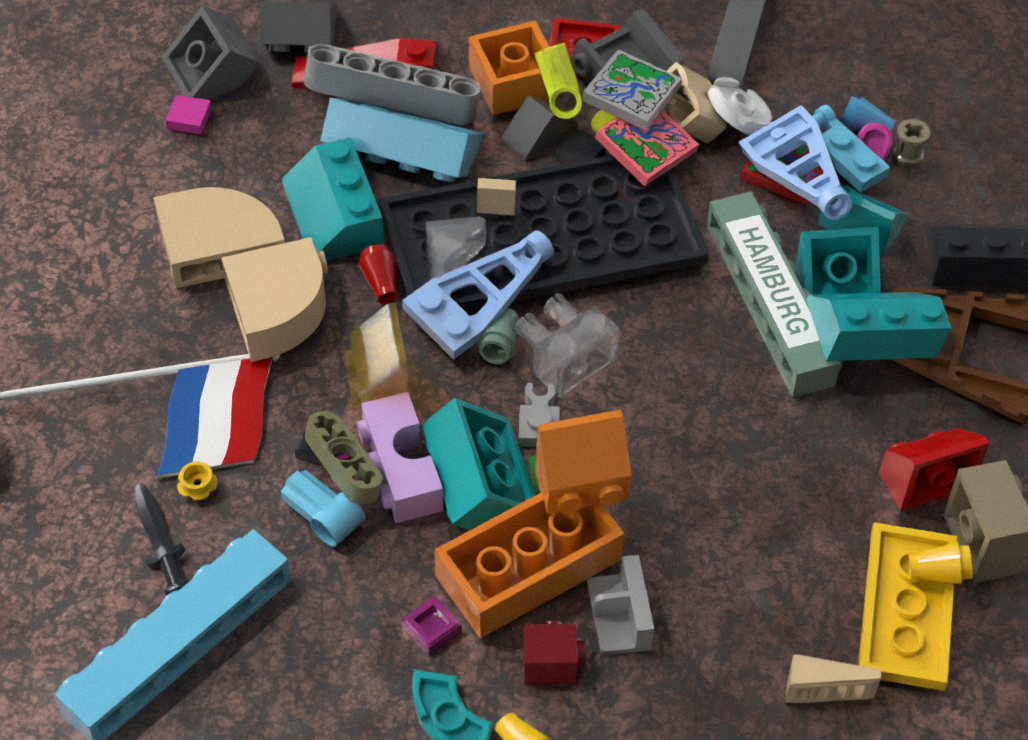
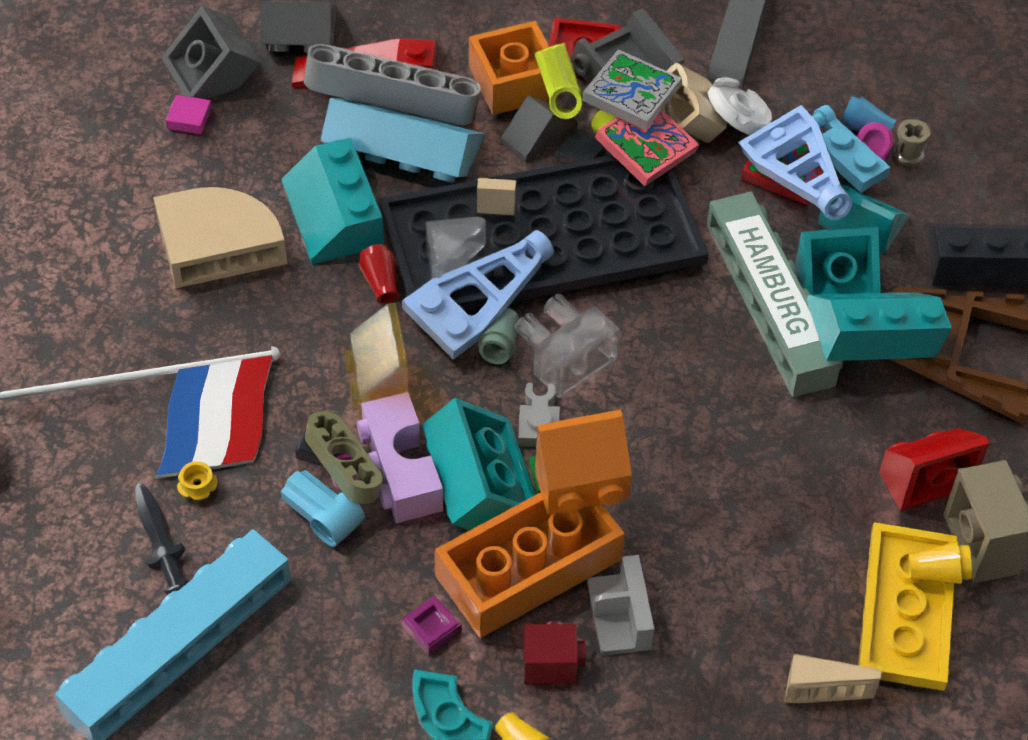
tan brick [222,237,328,362] -> none

